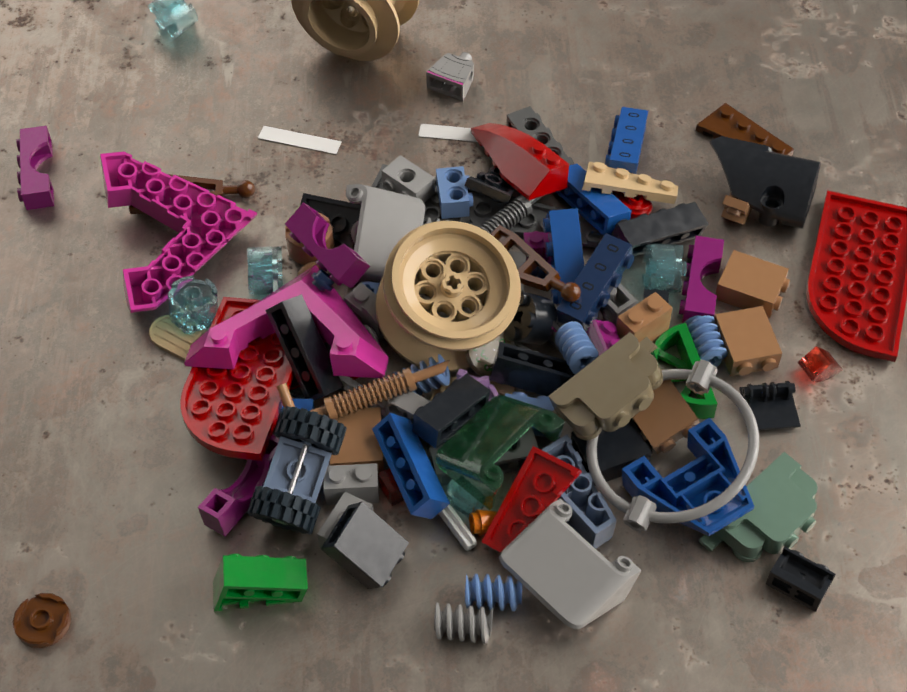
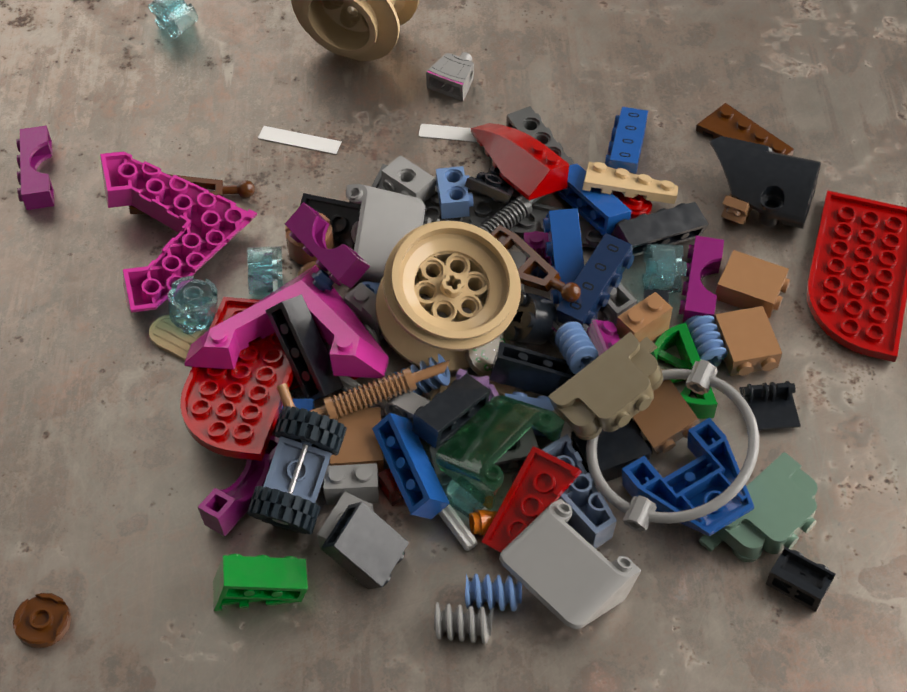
clear red brick [797,346,843,382] -> none

